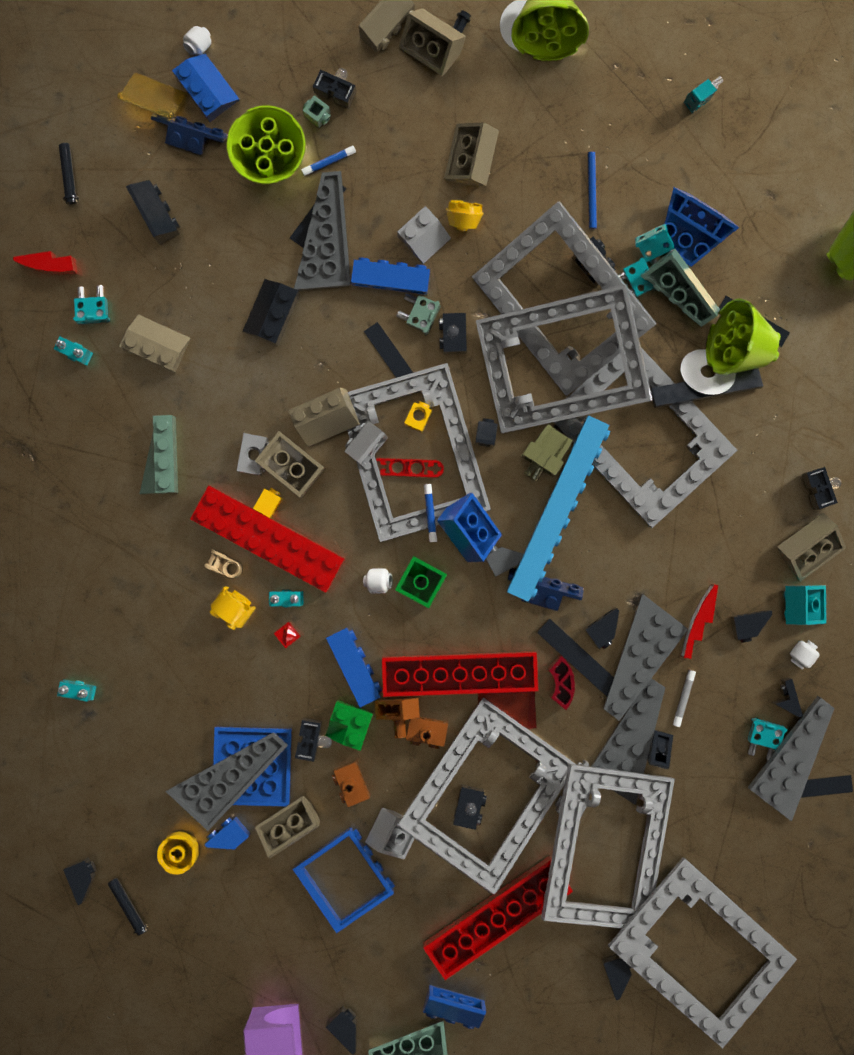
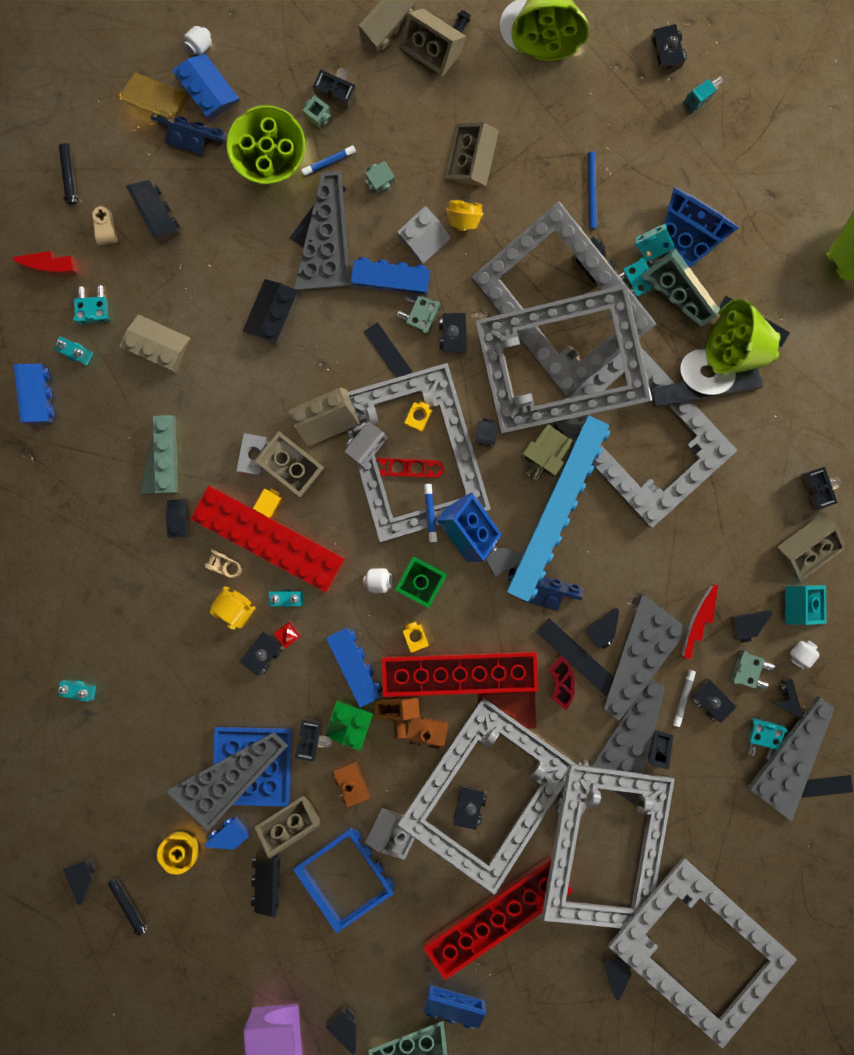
none -> blue slope [13,364,55,425]
none -> tan piece [92,206,118,246]
none -> black slope [166,498,190,538]
none -> black piece [239,631,282,676]
none -> black slope [251,850,281,917]
none -> sand green brick [365,161,395,193]
none -> yellow brick [403,622,429,653]
none -> black piece [651,24,687,72]
none -> black piece [691,678,737,723]
none -> sand green piece [730,650,774,689]

